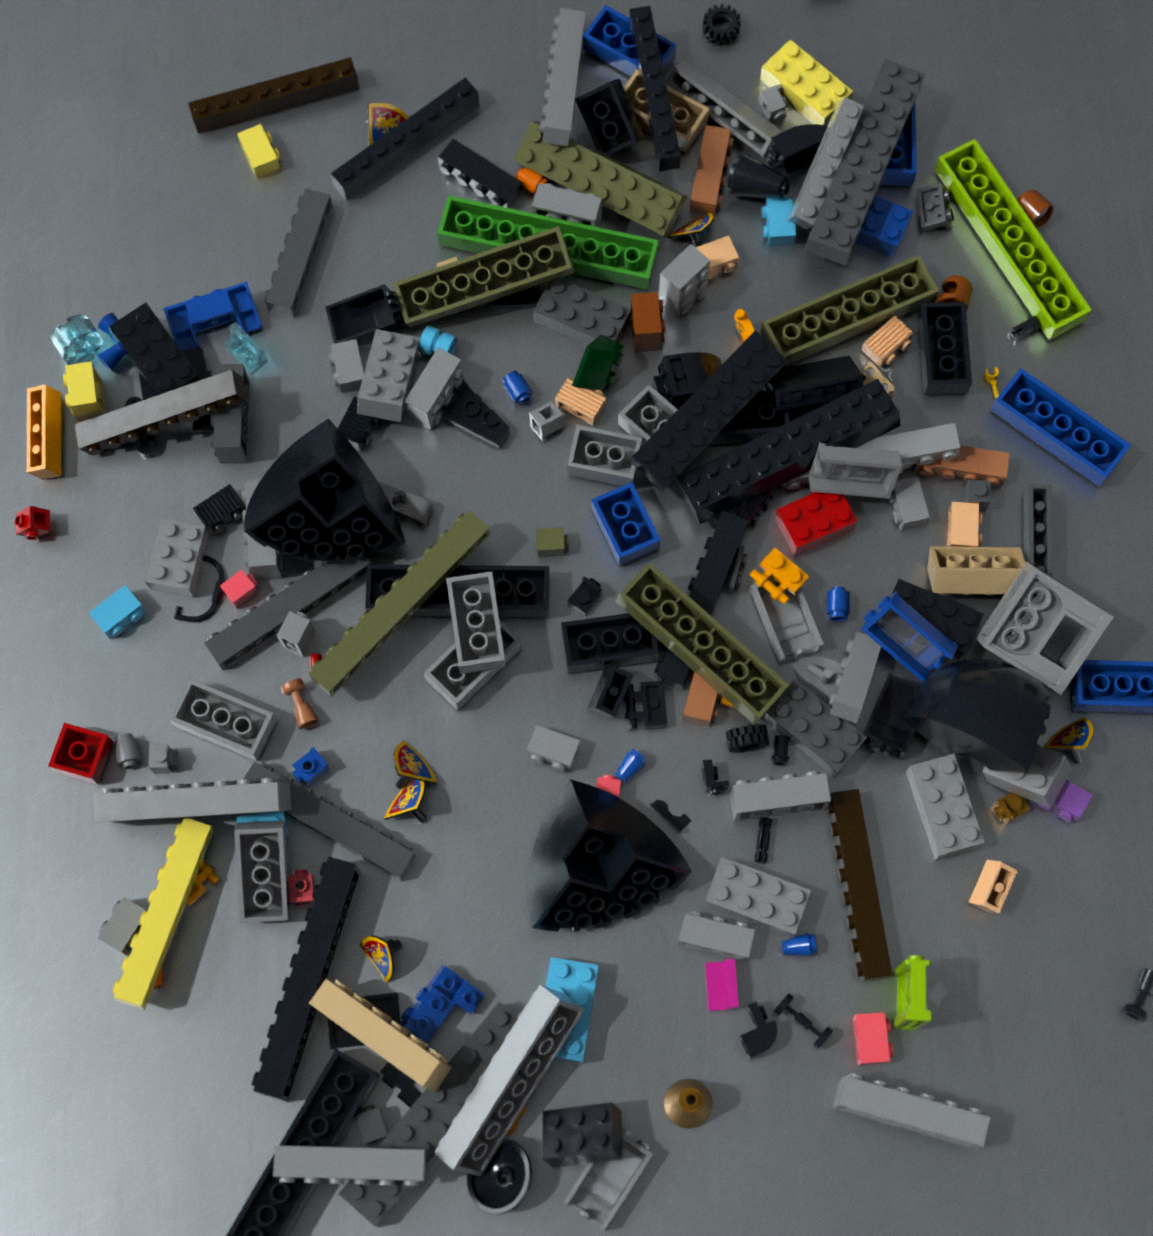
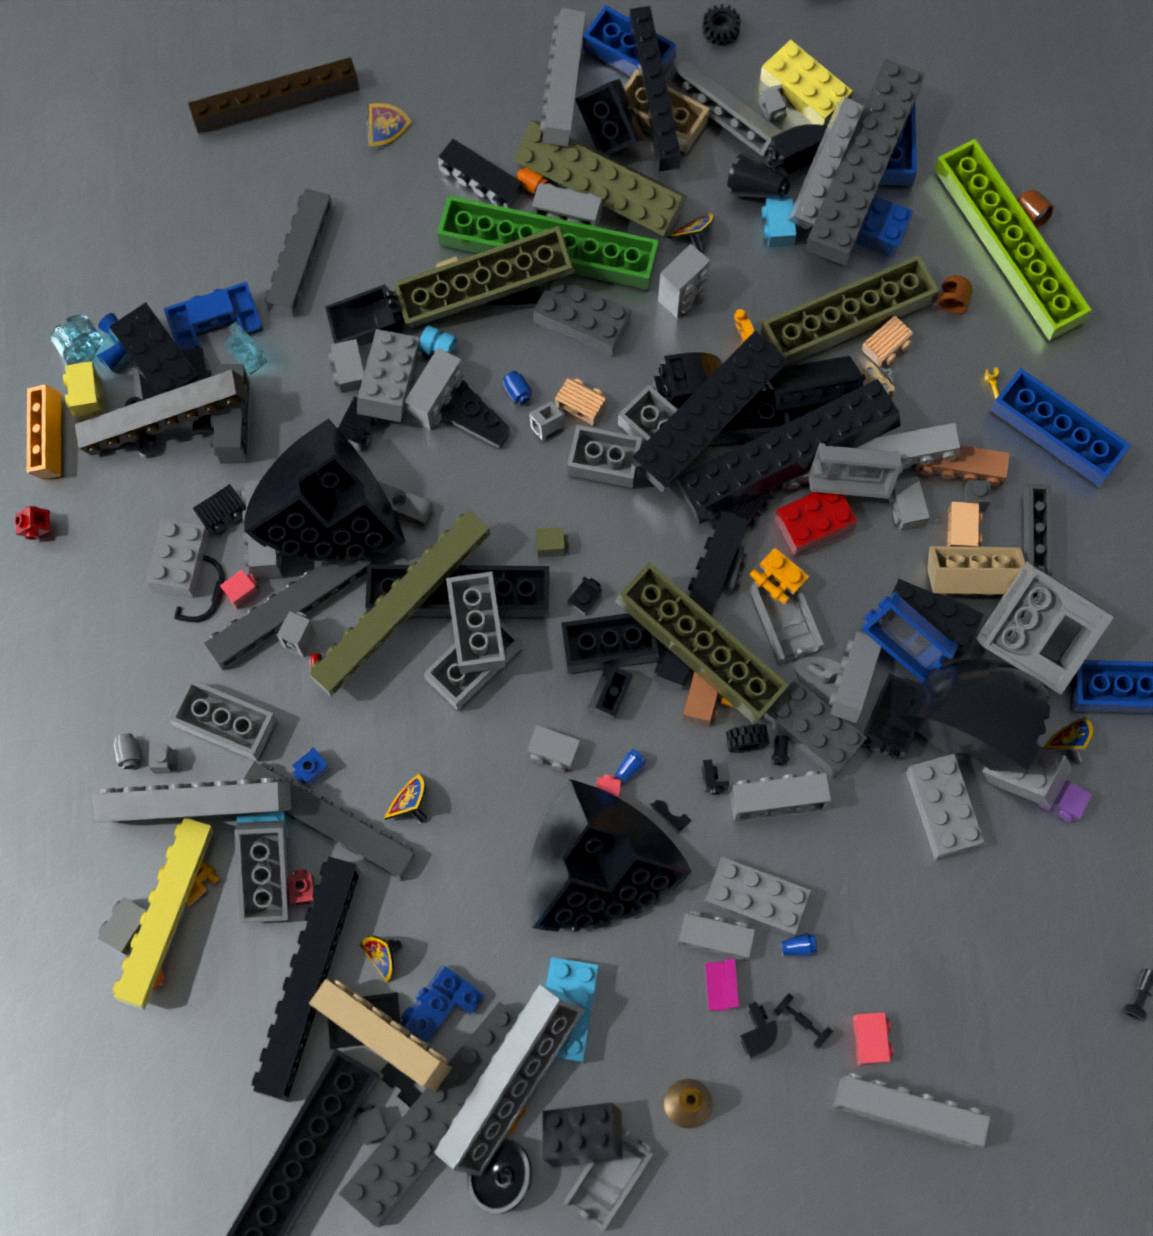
red brick [48,723,114,785] -> none
medium azure brick [89,585,146,639] -> none
light yellow brick [237,124,281,178] -> none
light grey brick [273,1146,426,1186] -> none
nougat piece [281,678,320,730] -> none
black brick [331,77,480,201] -> none
shield [393,740,437,789] -> none
dark green slope [572,335,624,390] -> none
blue brick [591,482,661,566] -> none
black plate [623,680,667,730] -> none
dark orange brick [631,292,665,352] -> none
nougat brick [690,125,734,215] -> none
light nougat brick [696,235,739,280] -> none
black axle [754,817,772,864] -> none
blue brick [827,586,850,622] -> none
dark brown brick [827,789,893,983] -> none
lime fence [892,955,931,1031] -> none
dark grey bracket [917,183,954,231] -> none
black brick [918,302,972,395] -> none
light nougat brick [969,860,1018,913] -> none
pearl gold bracket [993,792,1031,824] -> none
black pin [1011,316,1041,340] -> none

